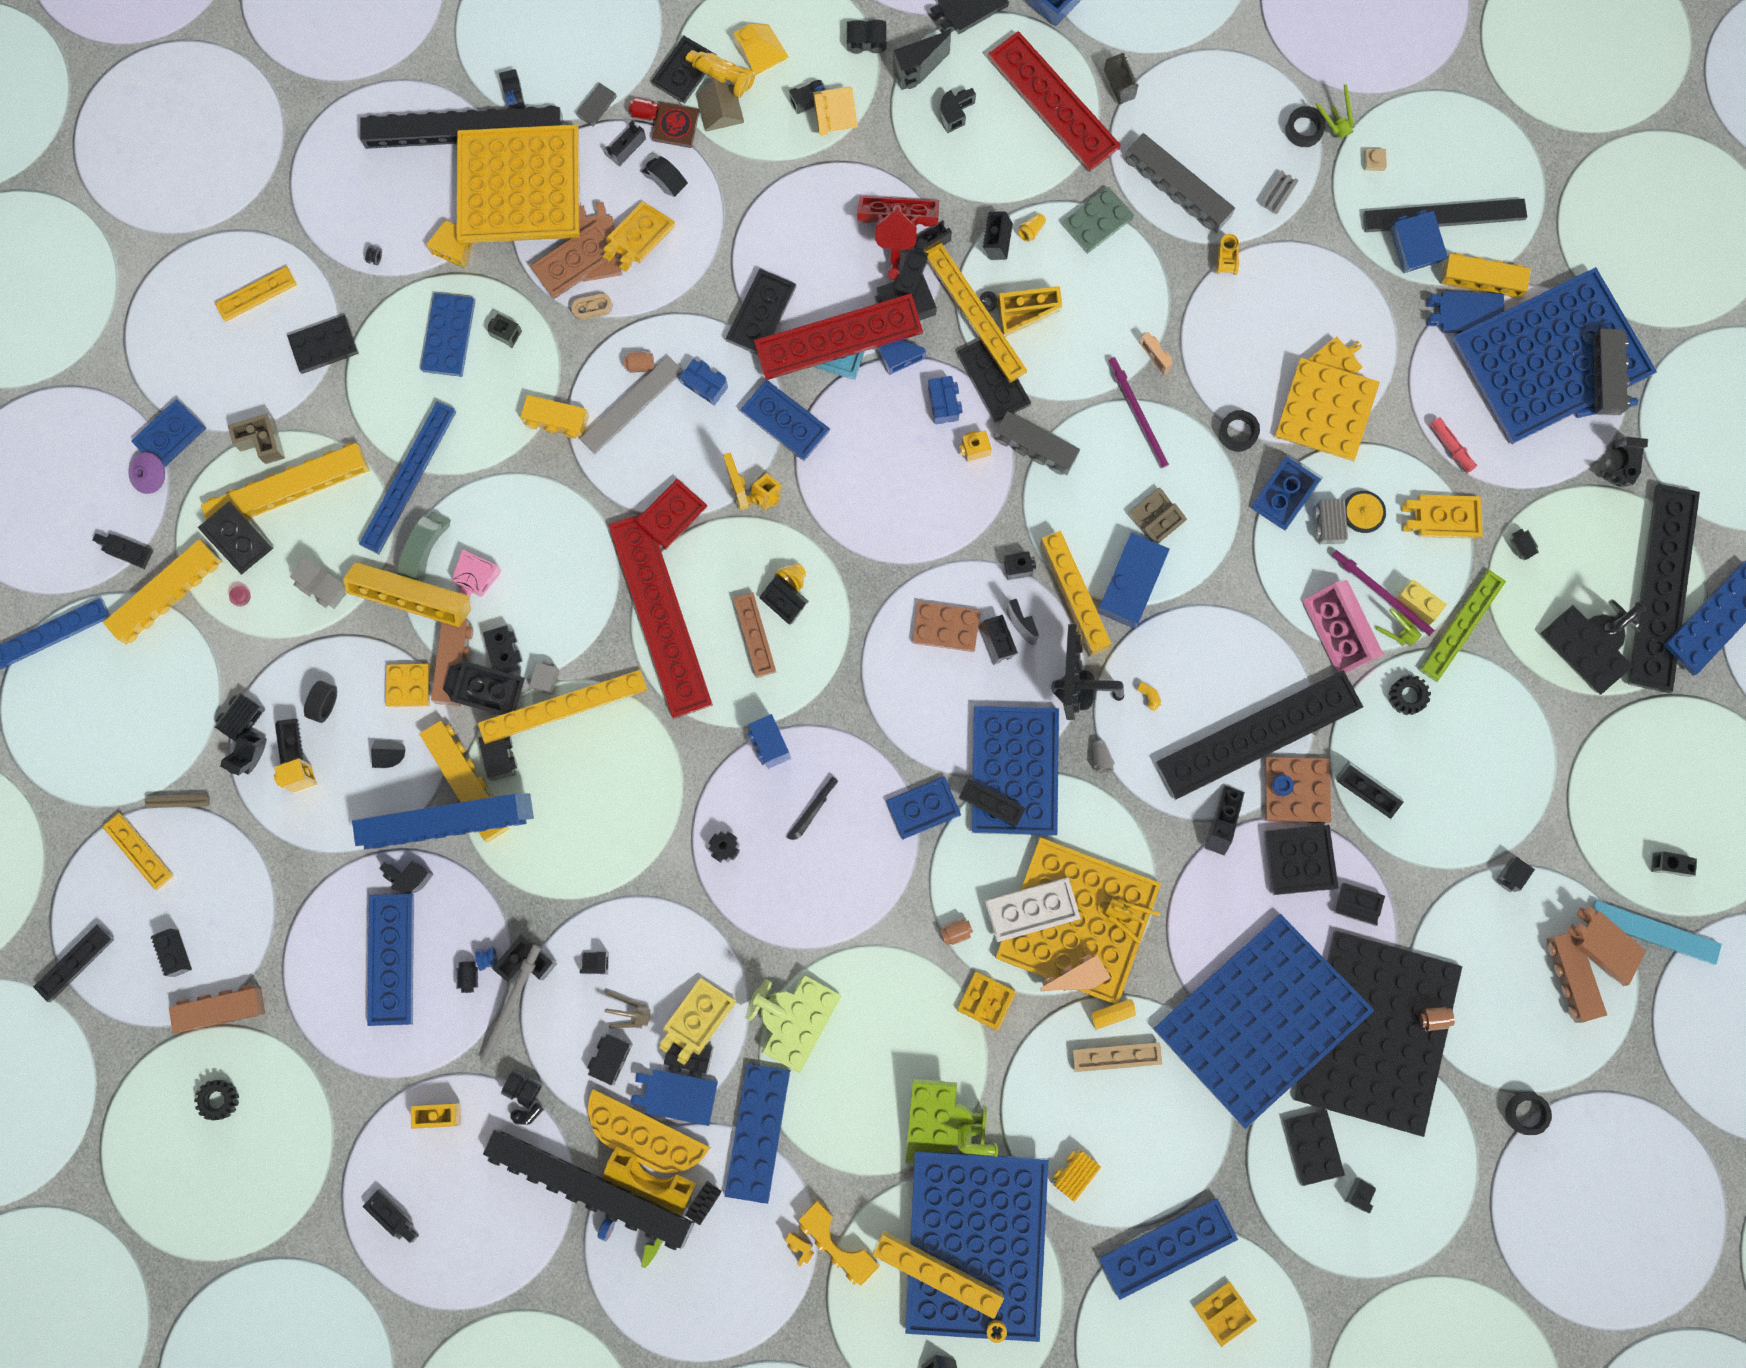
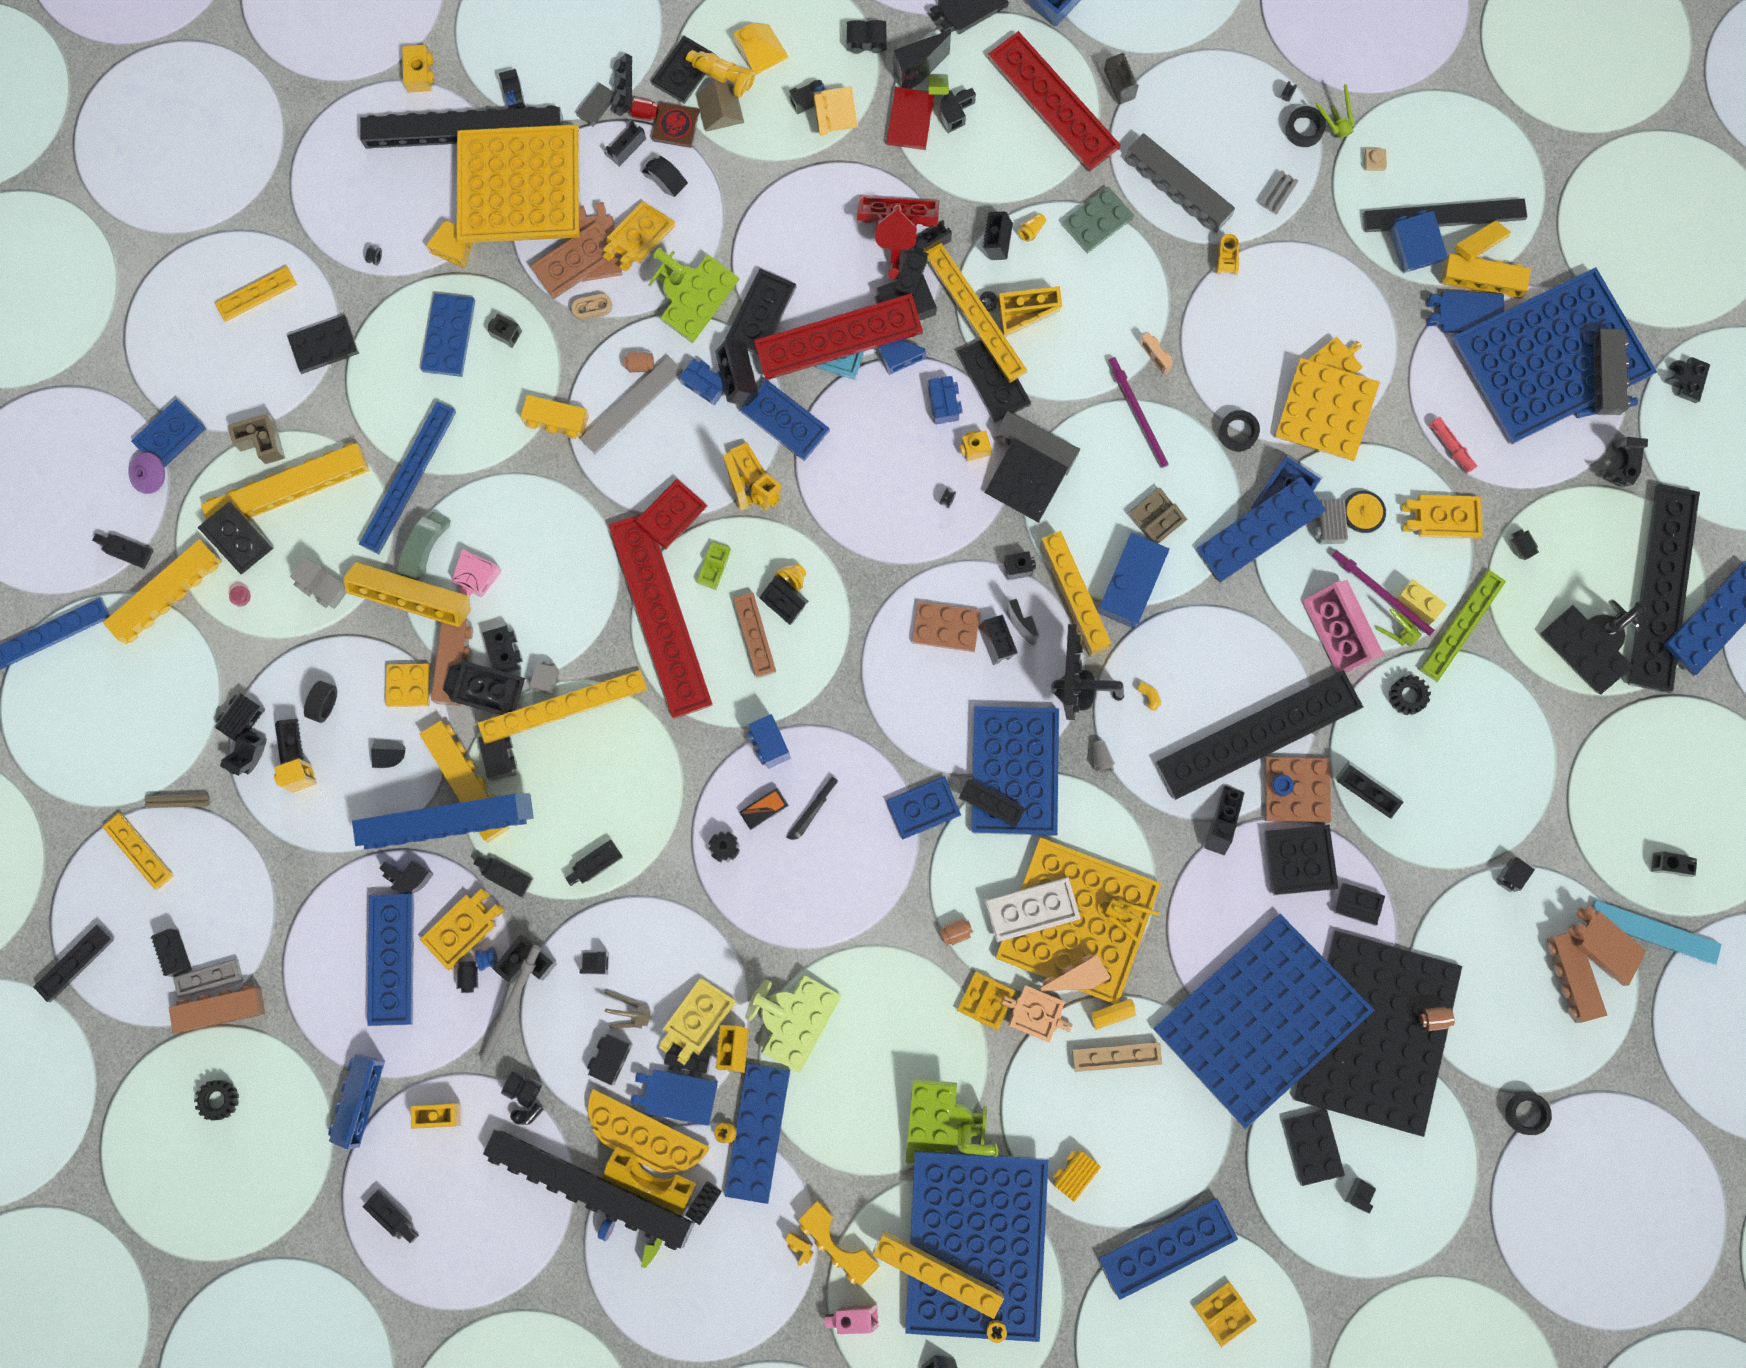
none -> light grey tile [173,959,243,998]
none -> blue slope [328,1054,385,1149]
none -> yellow brick [402,45,434,93]
none -> yellow tile [419,888,505,971]
none -> black hinge [473,856,533,898]
none -> black hinge [565,840,623,886]
none -> black plate [613,53,632,116]
none -> lime plate [648,248,740,344]
none -> lime slope [697,542,731,590]
none -> yellow bush [714,1123,737,1144]
none -> black brick [715,340,759,406]
none -> yellow brick [715,1025,749,1073]
none -> yellow plate [729,442,766,487]
none -> slope [739,788,789,830]
none -> bright pink torso [825,1304,879,1334]
none -> red tile [887,87,934,150]
none -> lime tile [928,75,949,95]
none -> black bush [939,488,957,509]
none -> black plate [984,438,1069,523]
none -> light nougat plate [1001,985,1073,1043]
none -> blue plate [1197,476,1326,583]
none -> black bush [1280,81,1297,102]
none -> yellow tile [1454,220,1511,261]
none -> black plate [1665,357,1710,403]

